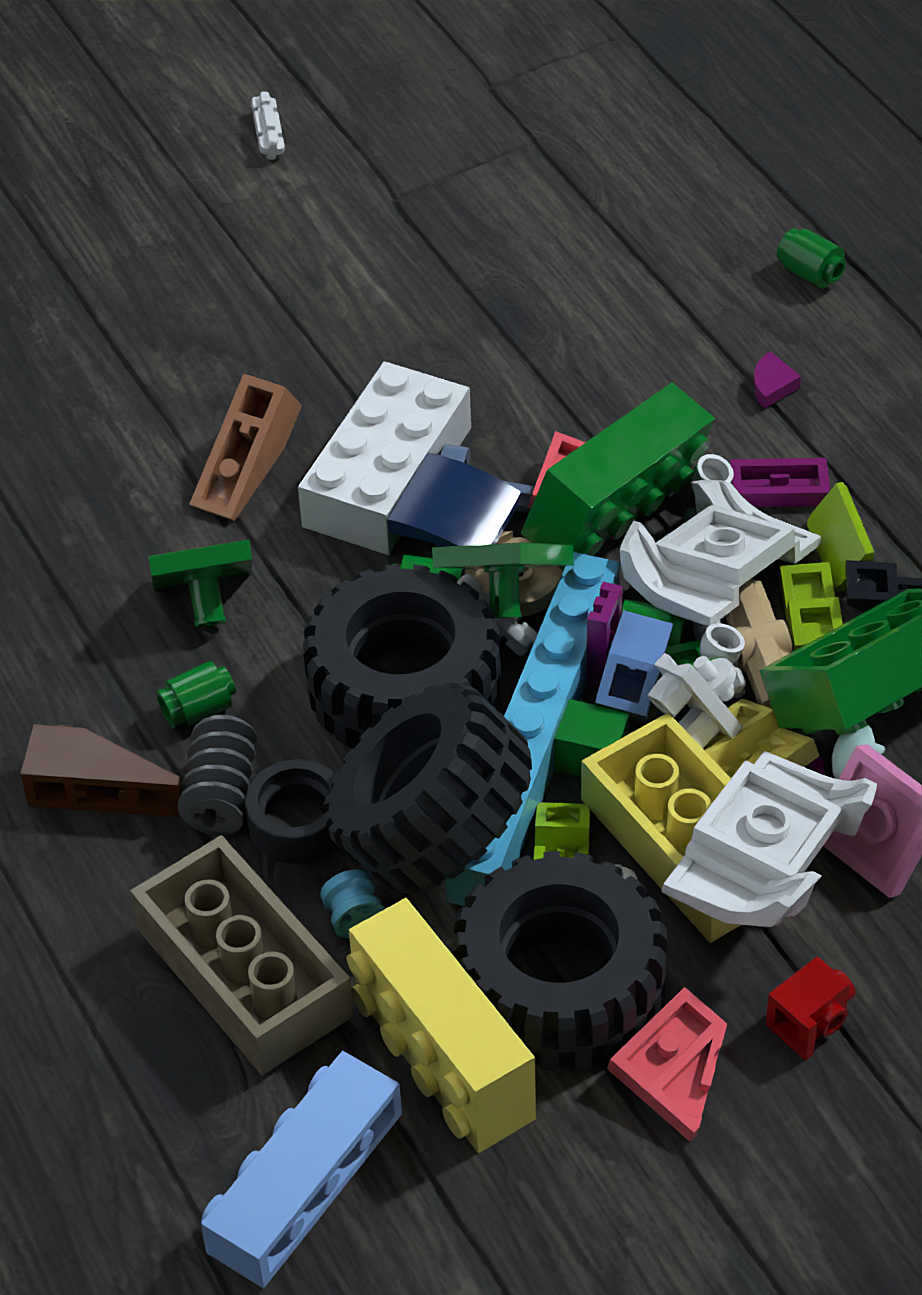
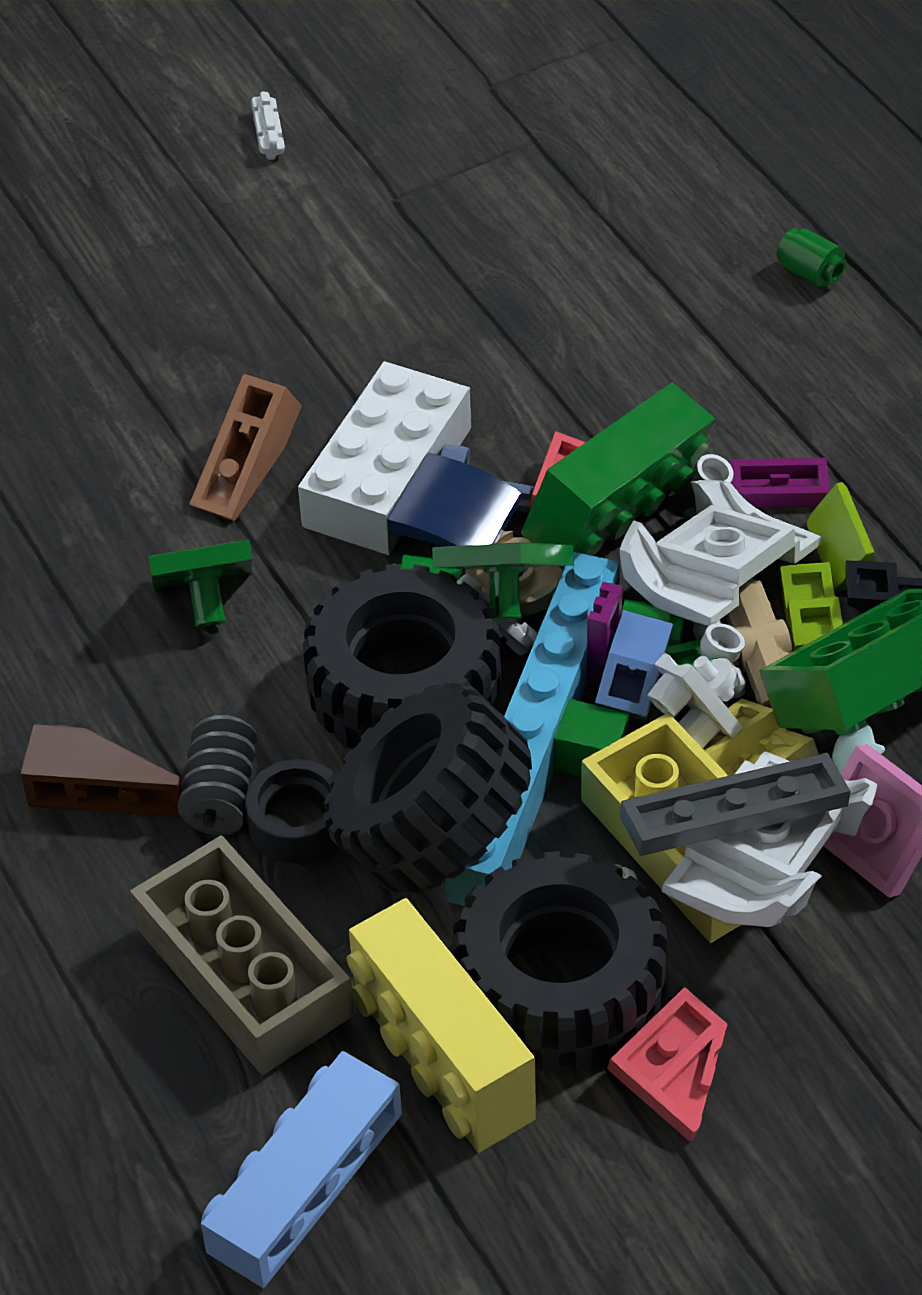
green brick [156,661,236,729] -> none
medium azure wheel [320,870,384,939] -> none
lime slope [534,802,590,860] -> none
magenta tile [754,351,801,408] -> none
red brick [766,956,856,1061] -> none
none -> dark grey plate [620,753,851,856]

